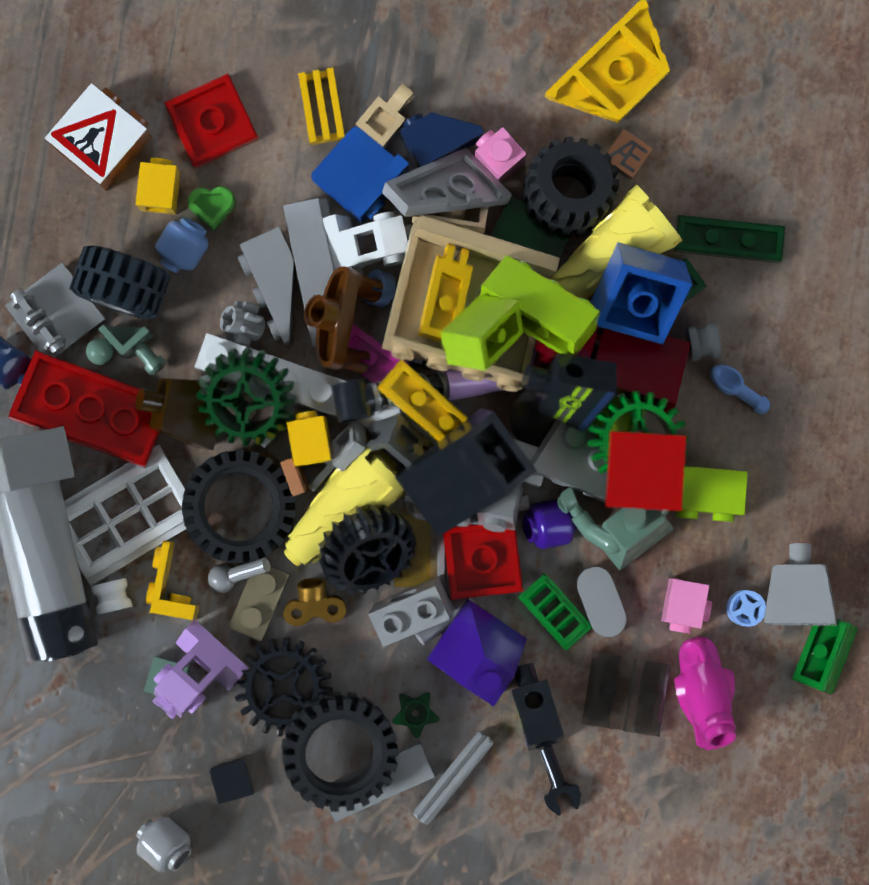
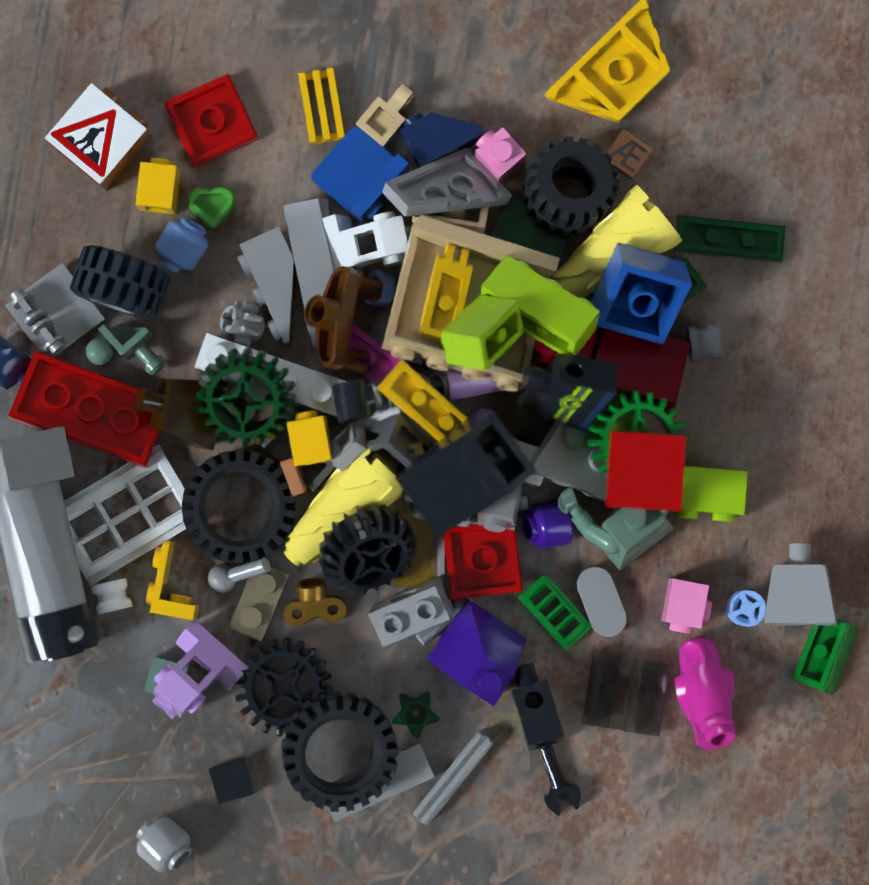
medium blue piece [710,365,770,414] -> none

